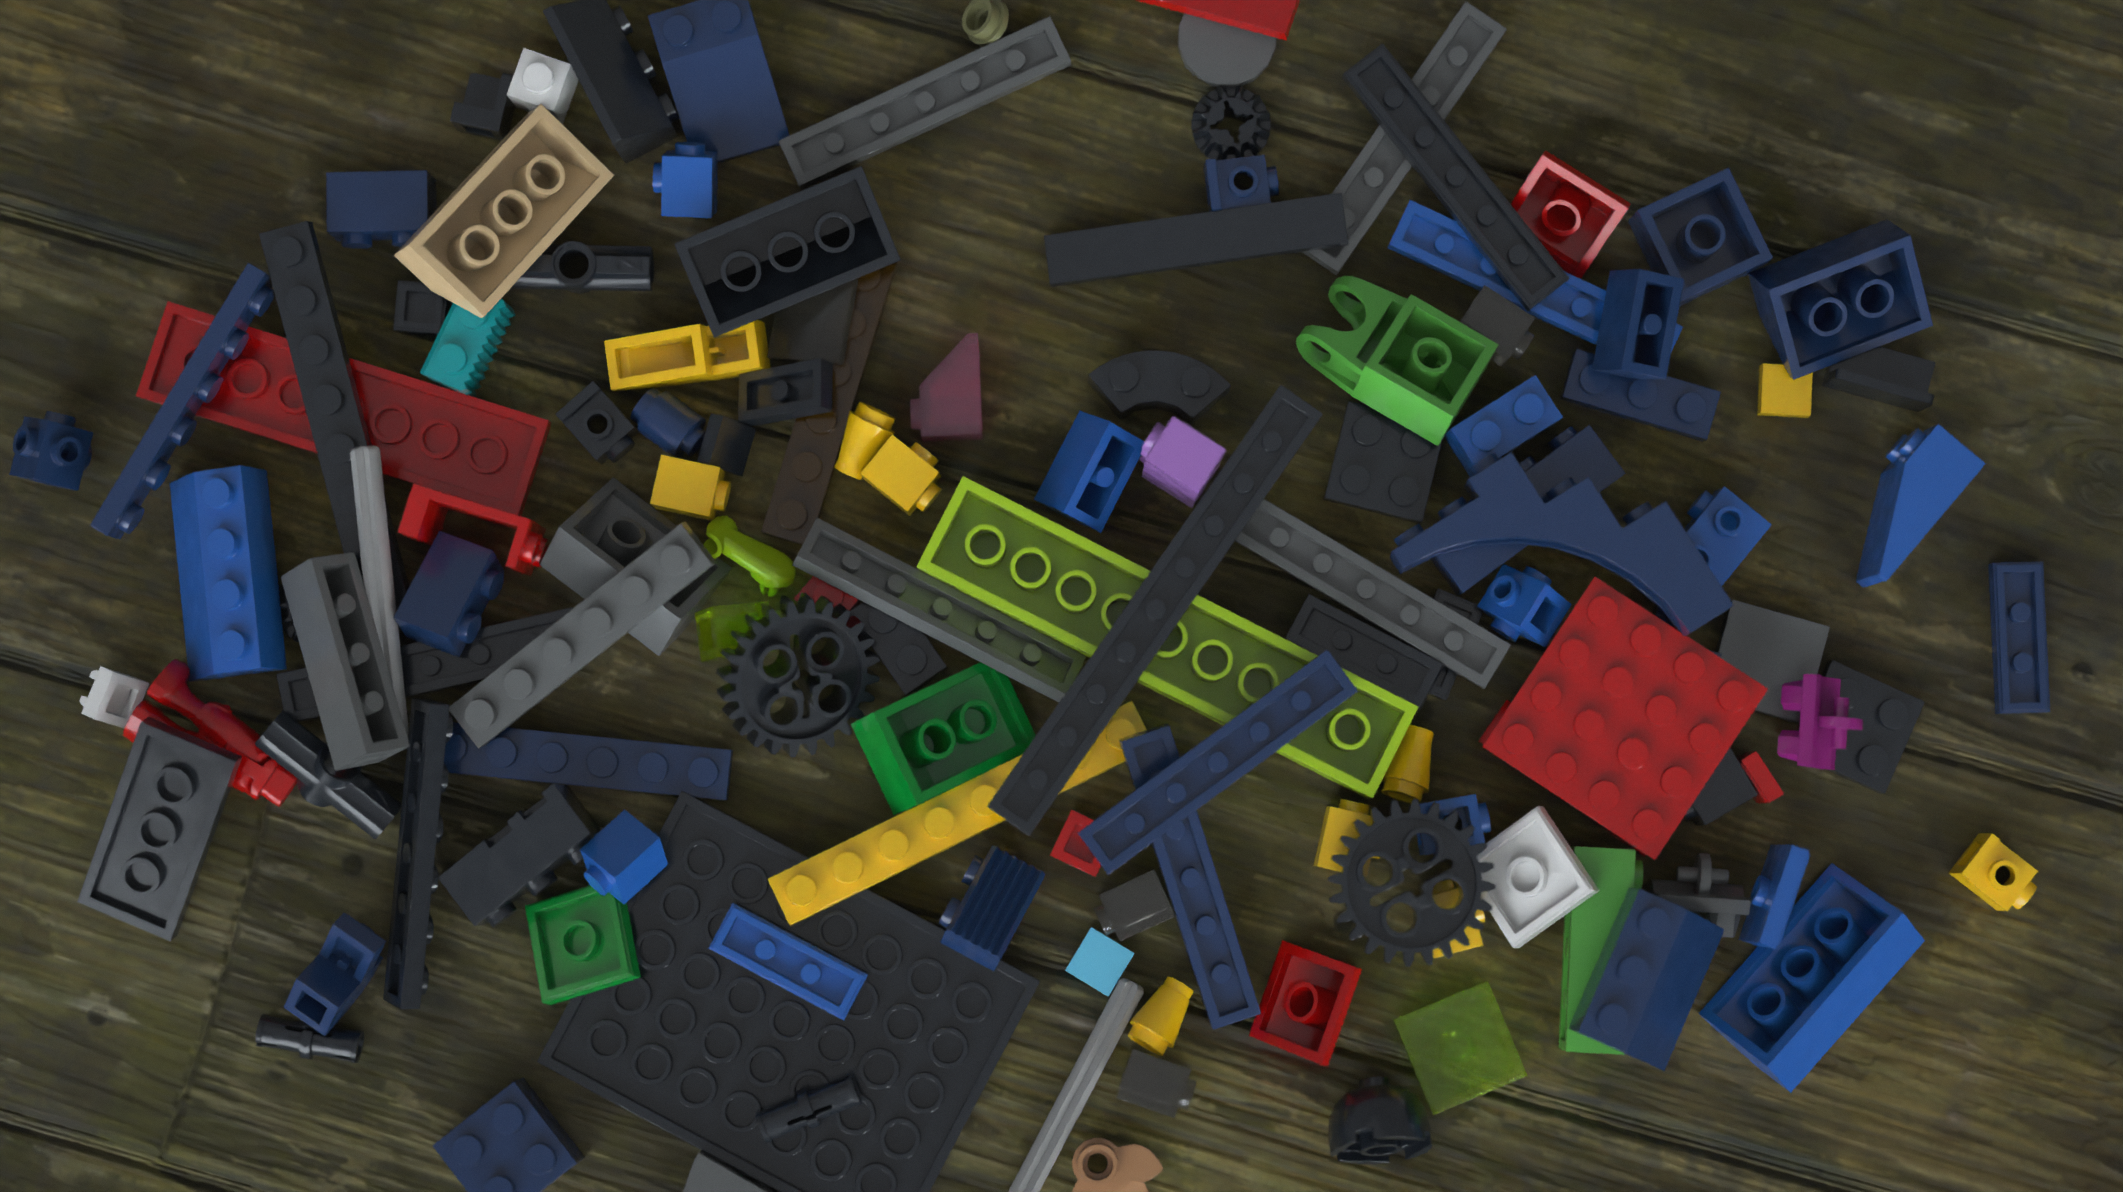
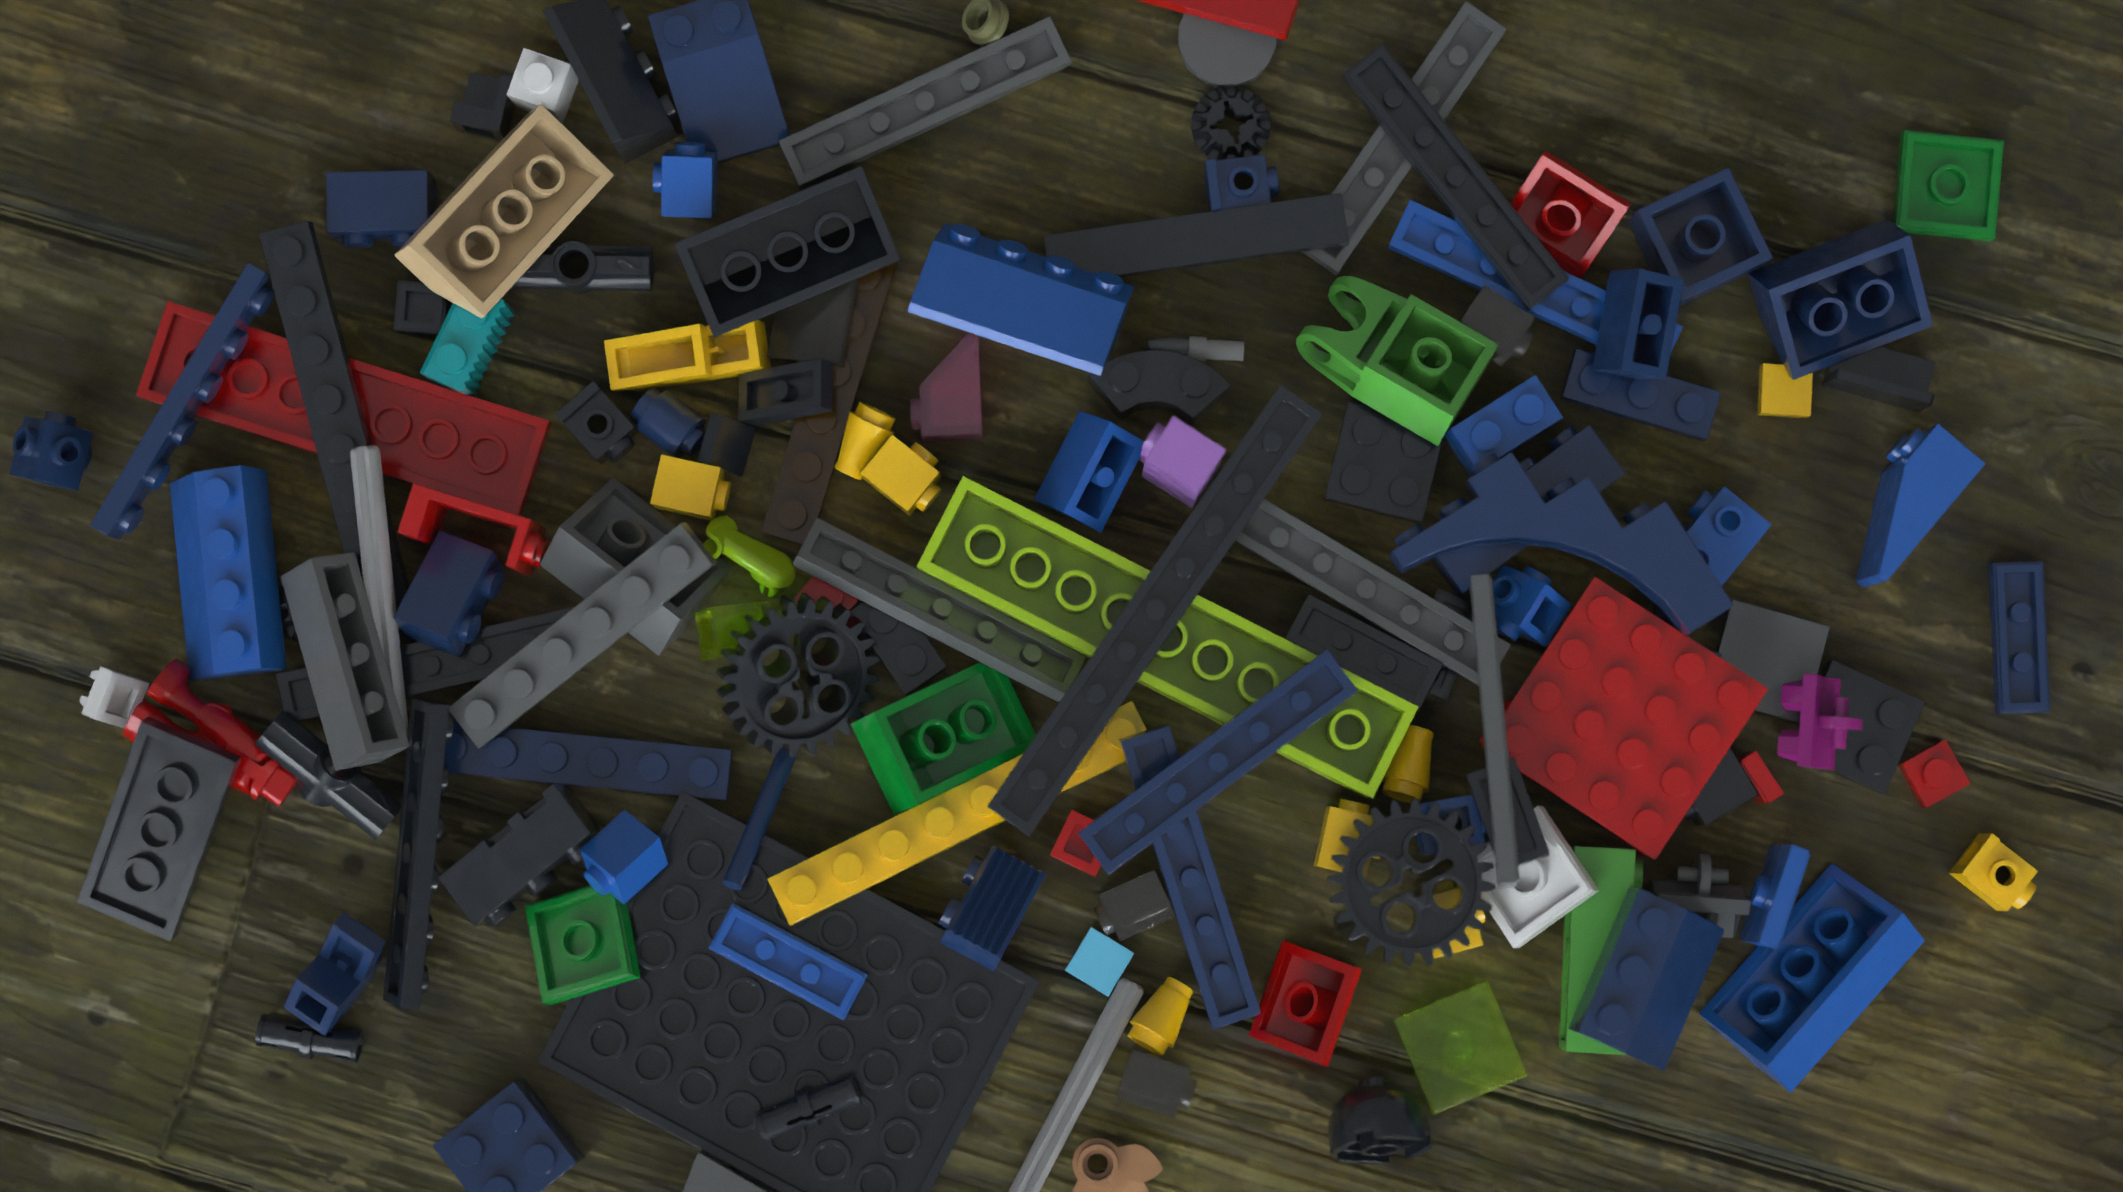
none -> dark blue bar [723,747,797,890]
none -> blue slope [907,224,1134,376]
none -> light grey piece [1148,336,1244,362]
none -> black plate [1466,758,1550,867]
none -> dark grey tile [1469,574,1519,888]
none -> green tile [1892,130,2004,242]
none -> red plate [1898,739,1971,808]

